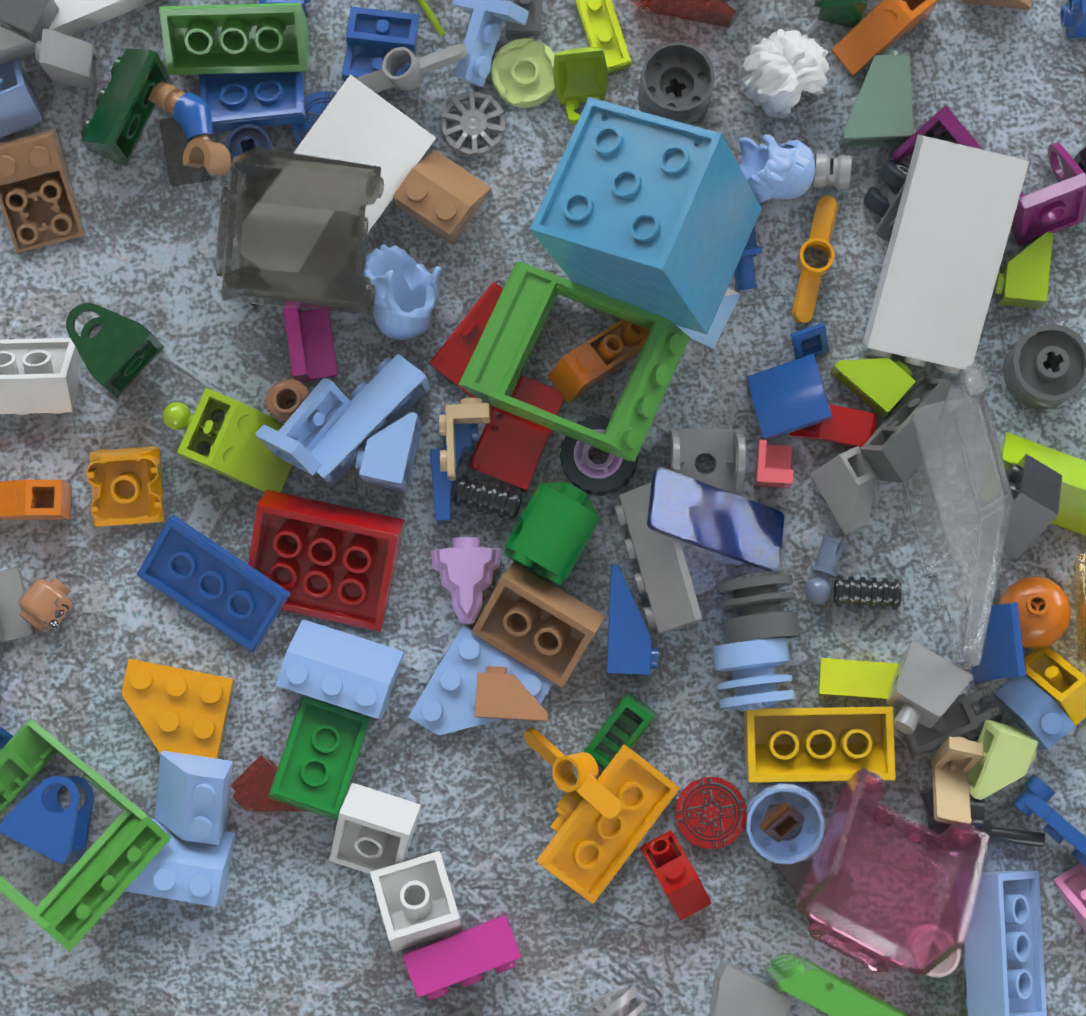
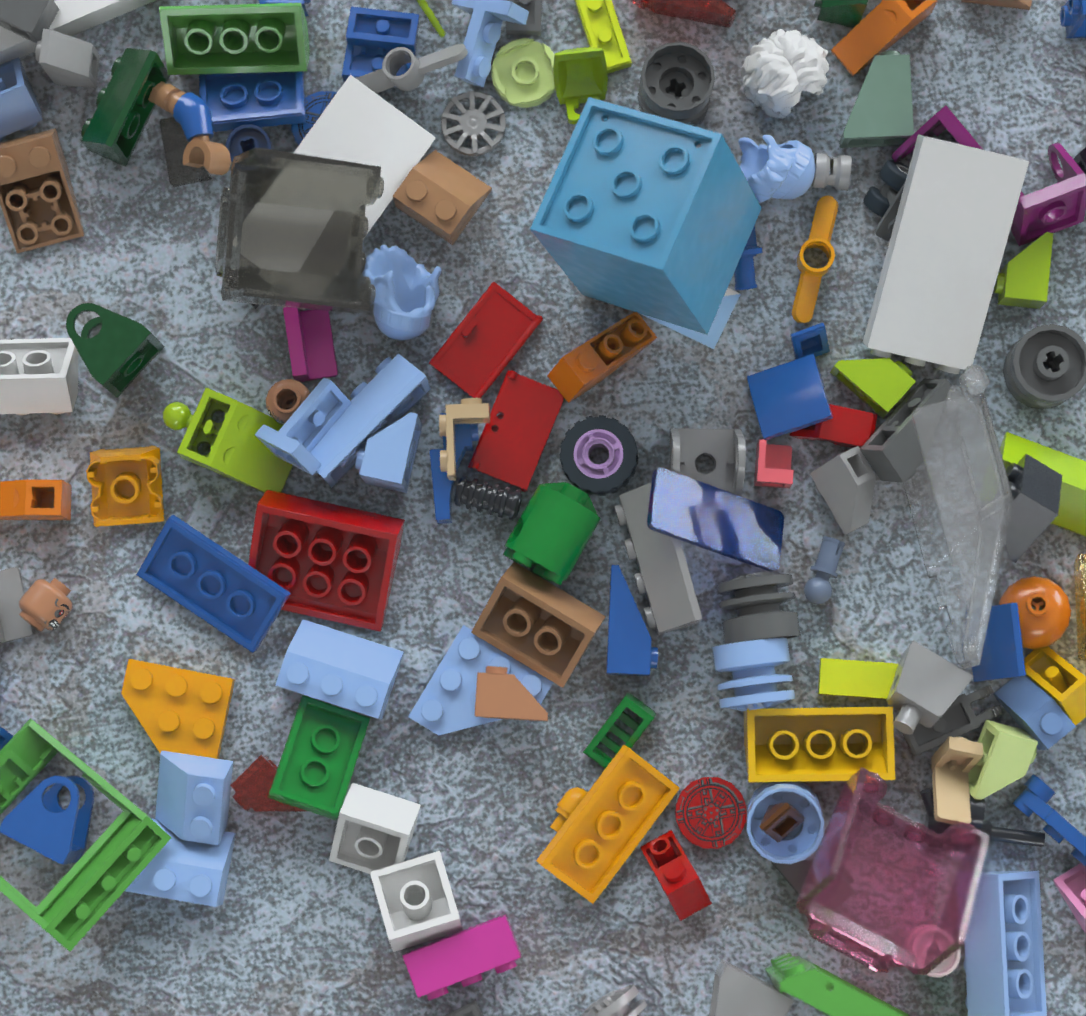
lavender rock [431,537,502,624] -> none
bright green window [459,261,690,462] -> none
light orange piece [523,727,623,820] -> none
black piece [834,575,902,610] -> none

